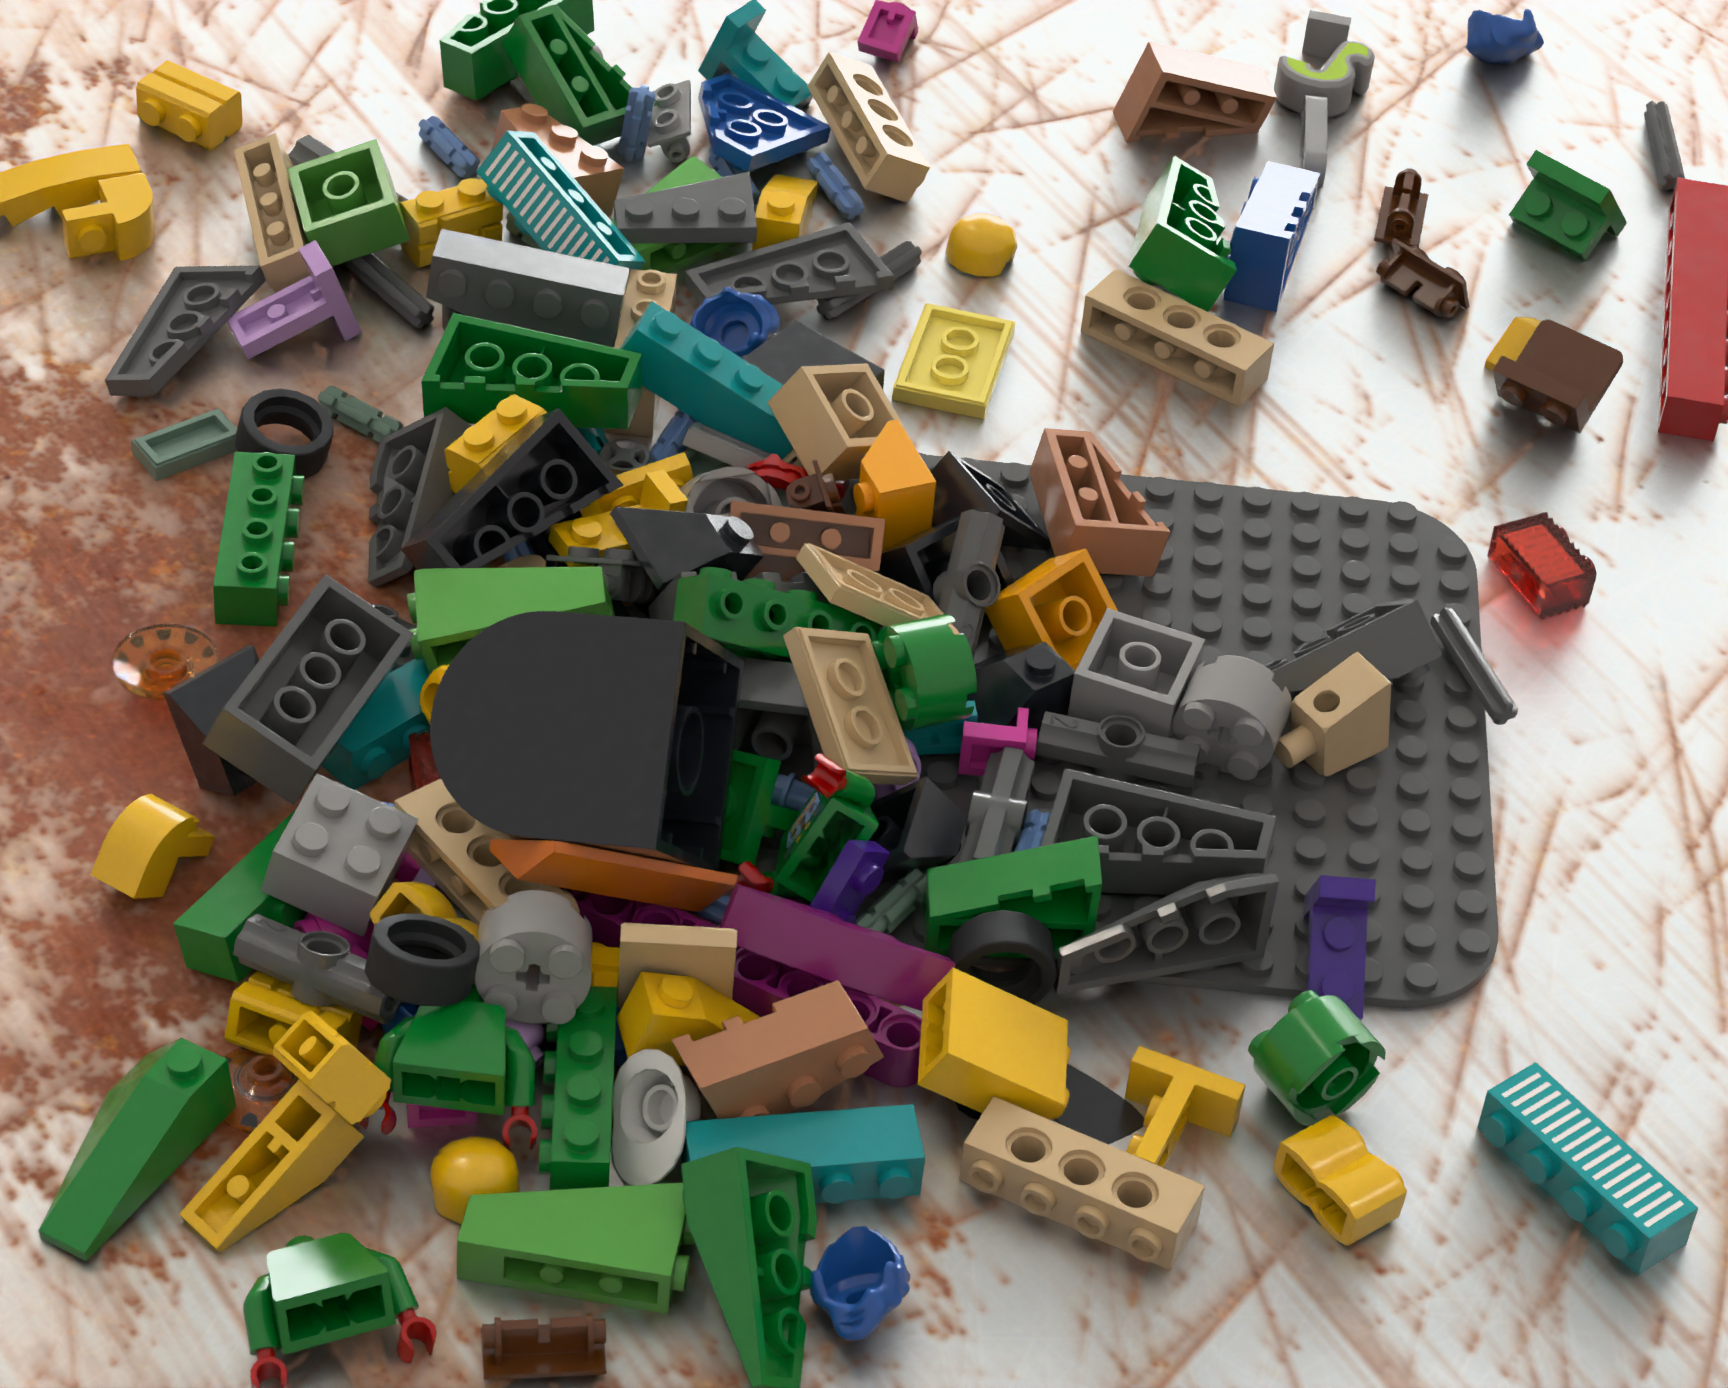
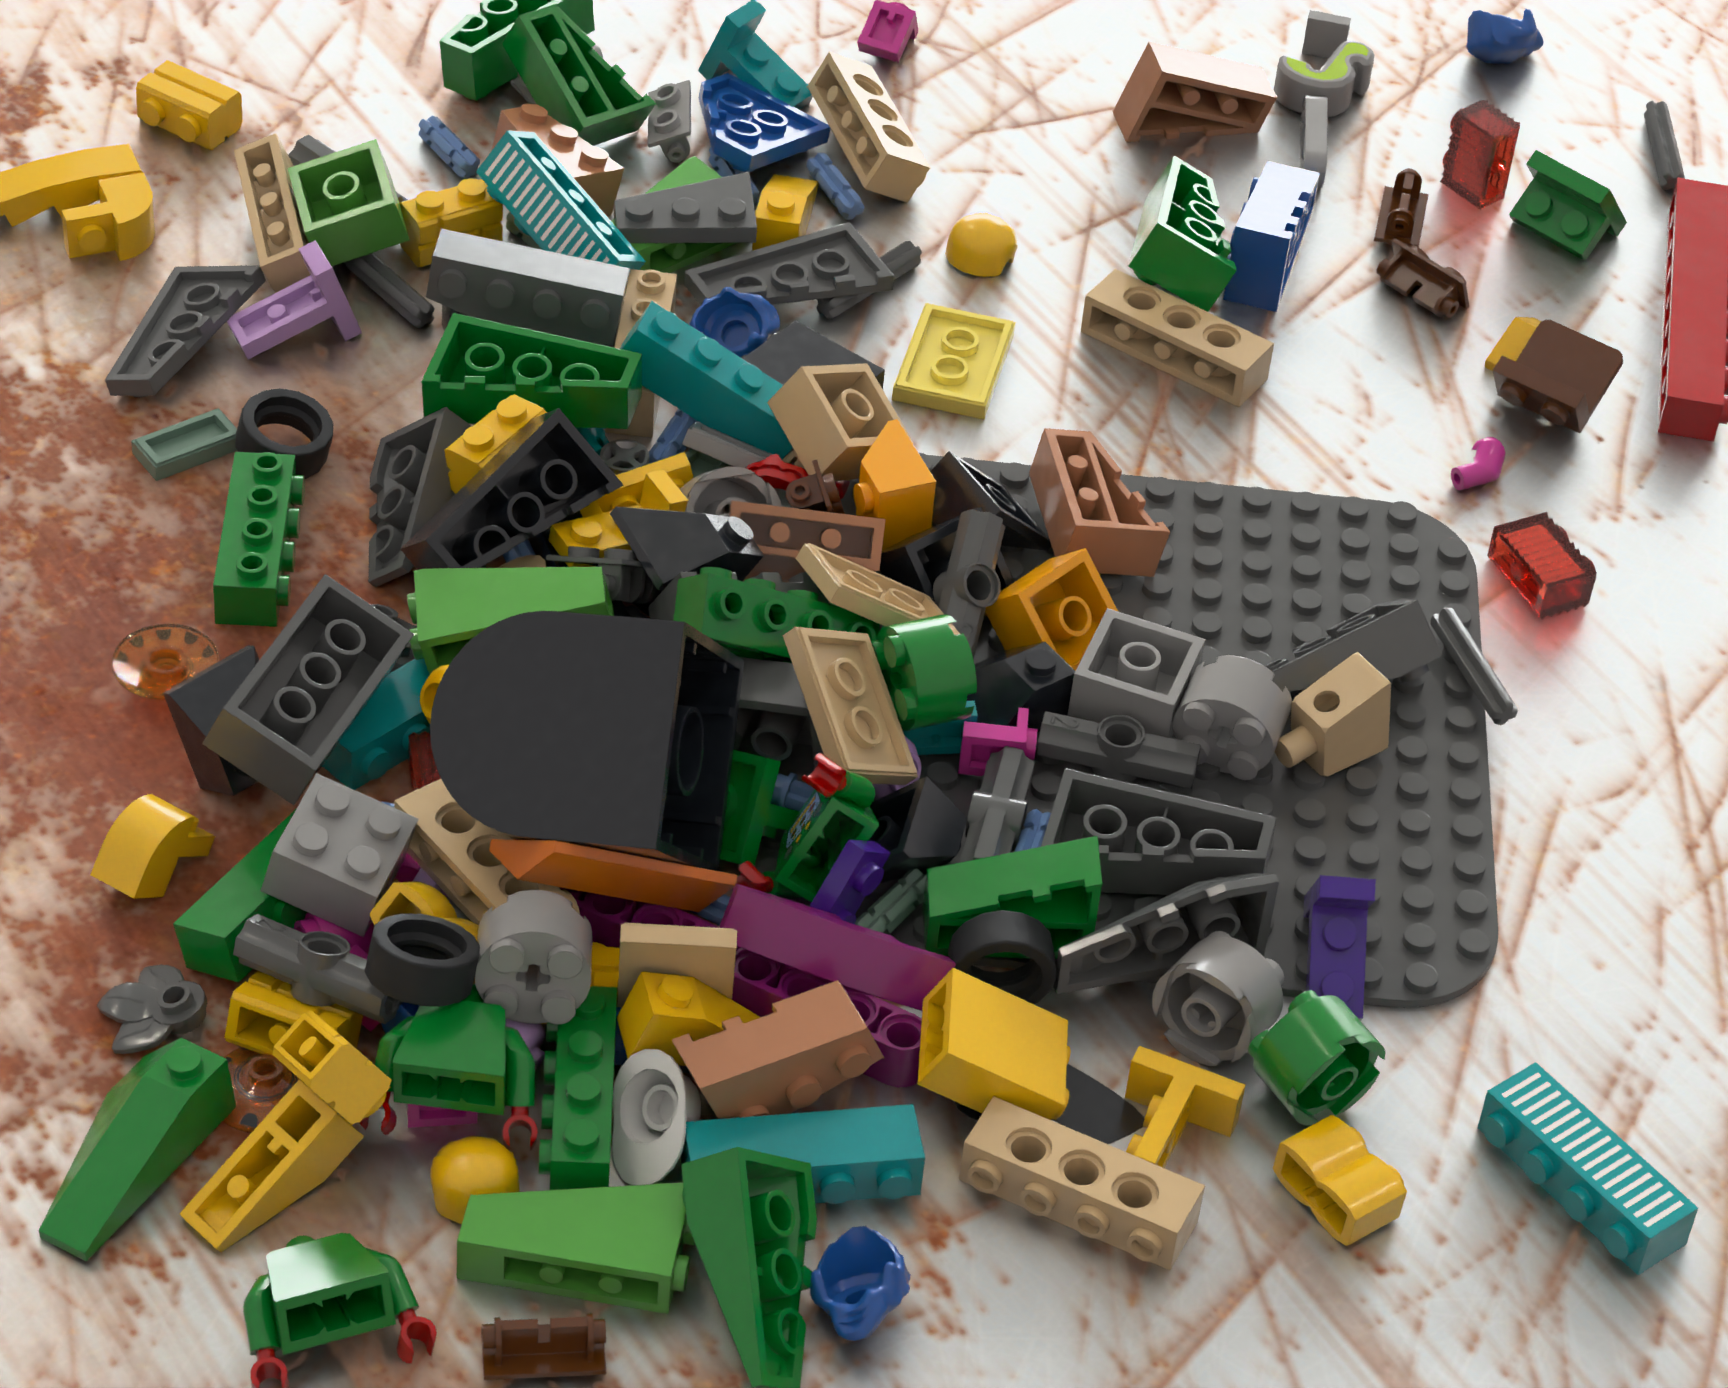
sand green axle [317,386,403,443] -> none
medium blue axle [618,84,656,163] -> none
none -> dark grey plate [97,965,207,1054]
none -> light grey brick [1152,931,1284,1066]
none -> clear red brick [1440,100,1520,210]
none -> dark pink arm [1451,437,1506,491]

